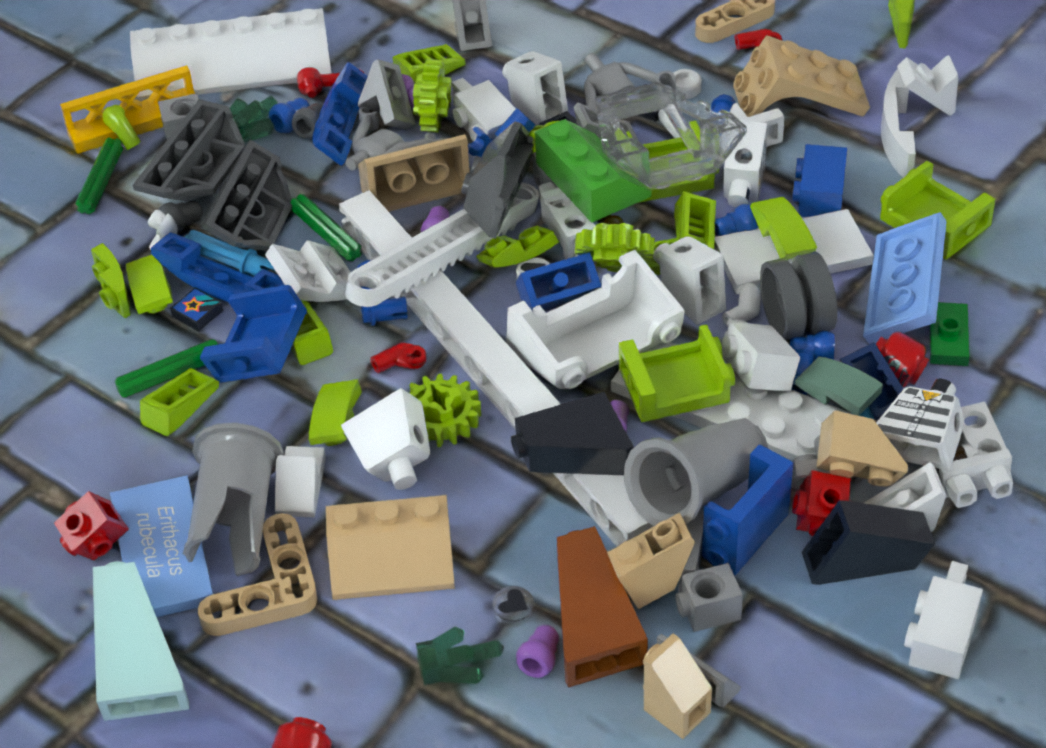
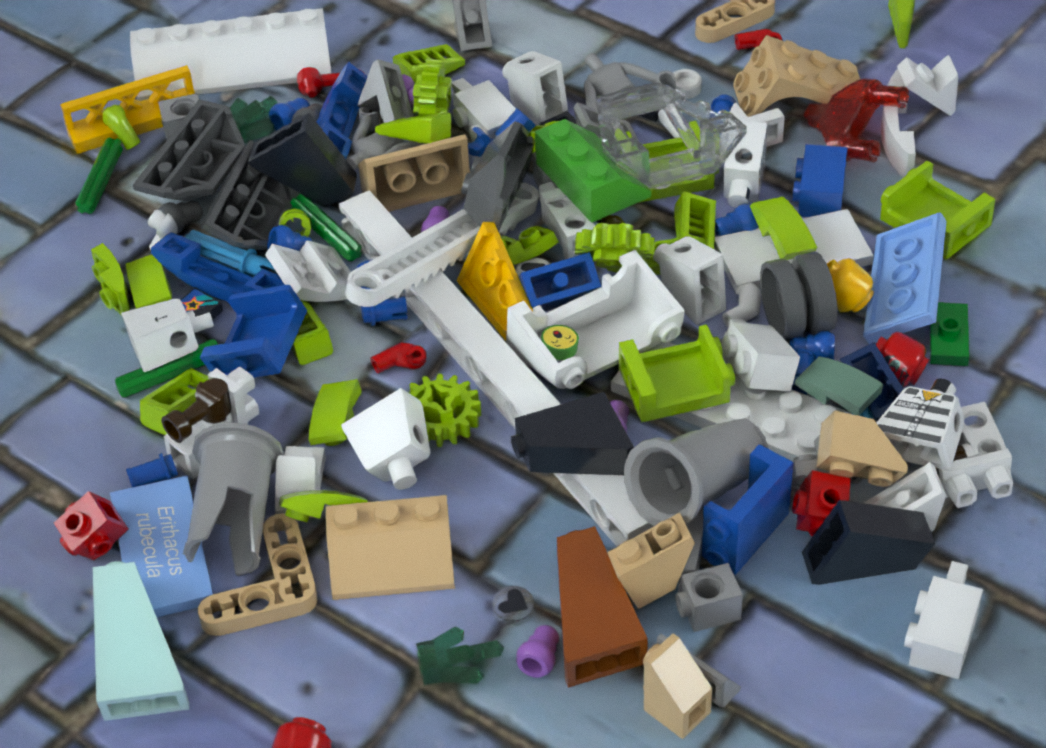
none -> white torso [121,299,214,372]
none -> blue pin [126,453,179,488]
none -> hips [161,367,259,479]
none -> black slope [248,113,357,207]
none -> blue piece [267,225,313,251]
none -> lime bush [278,208,311,236]
none -> lime slope [278,490,368,523]
none -> lime slope [375,112,451,144]
none -> yellow wing [456,222,533,341]
none -> tile [541,325,579,360]
none -> clear red connector [803,78,909,163]
none -> yellow head [827,258,874,312]

